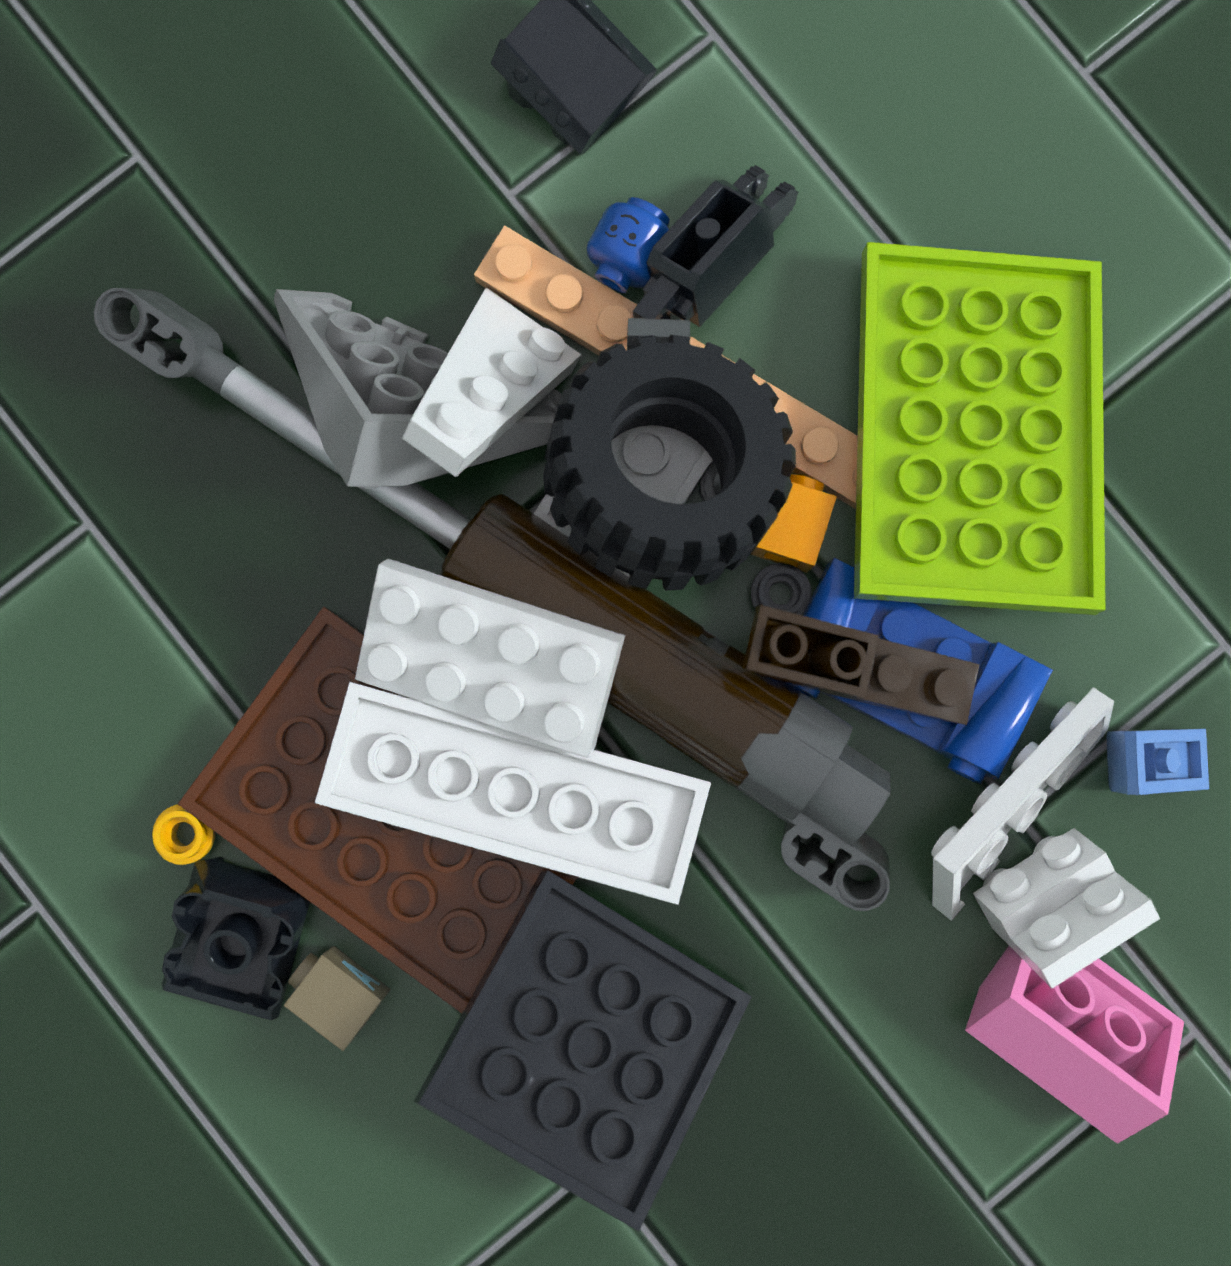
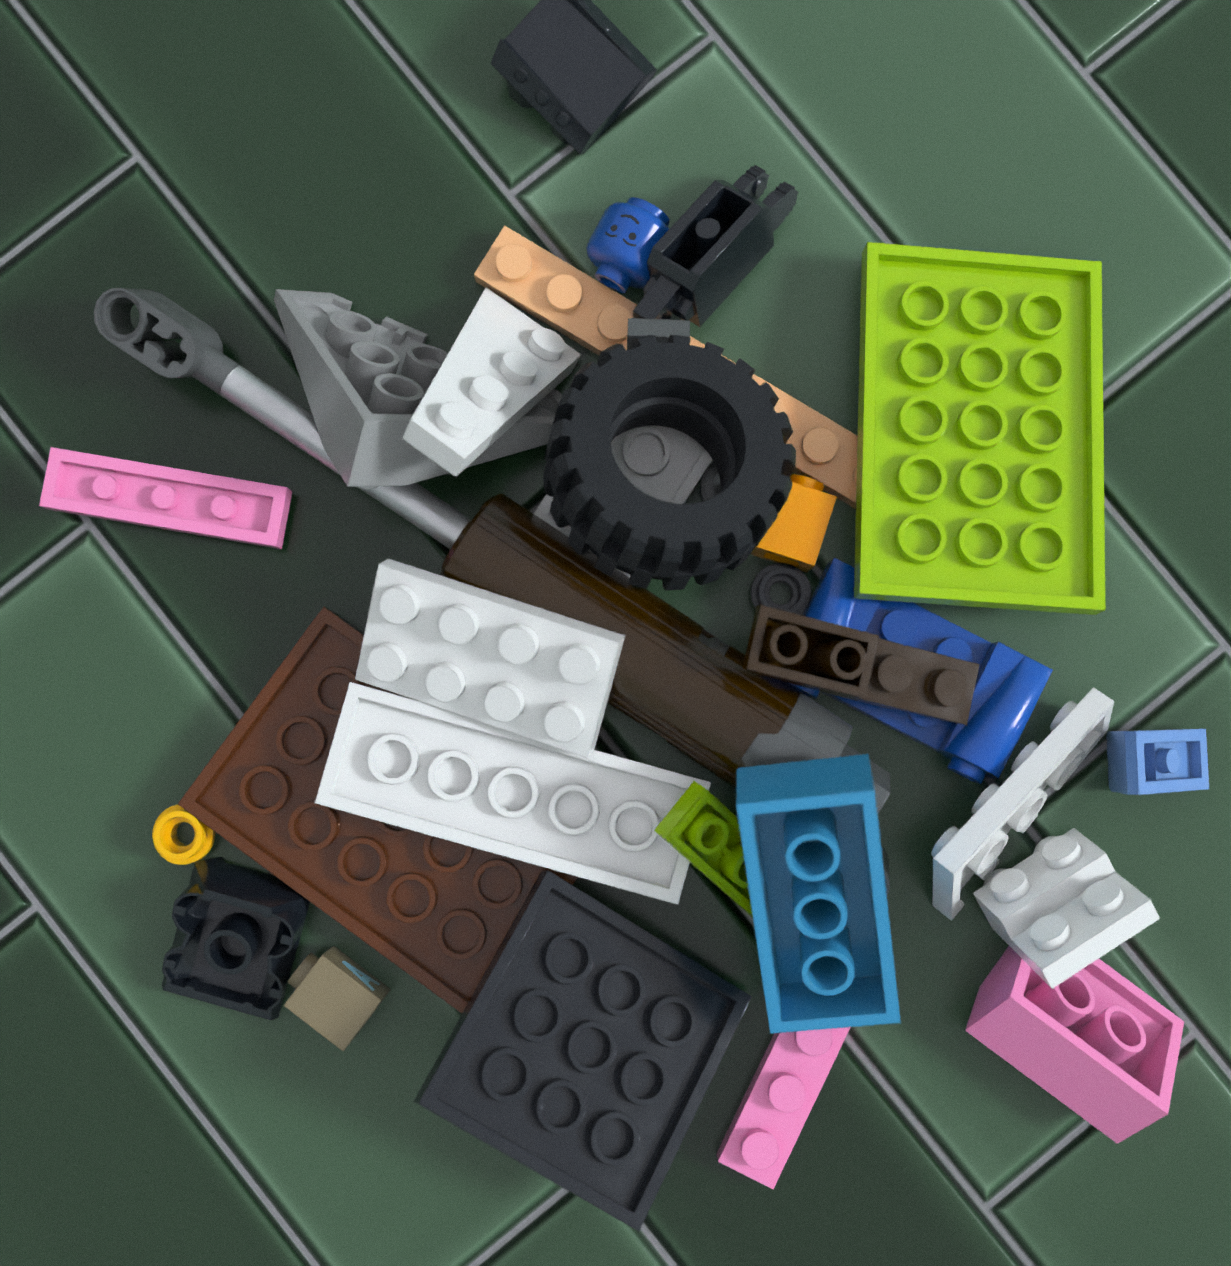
none -> bright pink plate [39,447,293,549]
none -> lime tile [654,781,753,918]
none -> bright pink plate [716,1027,851,1189]
none -> dark azure brick [736,754,901,1034]

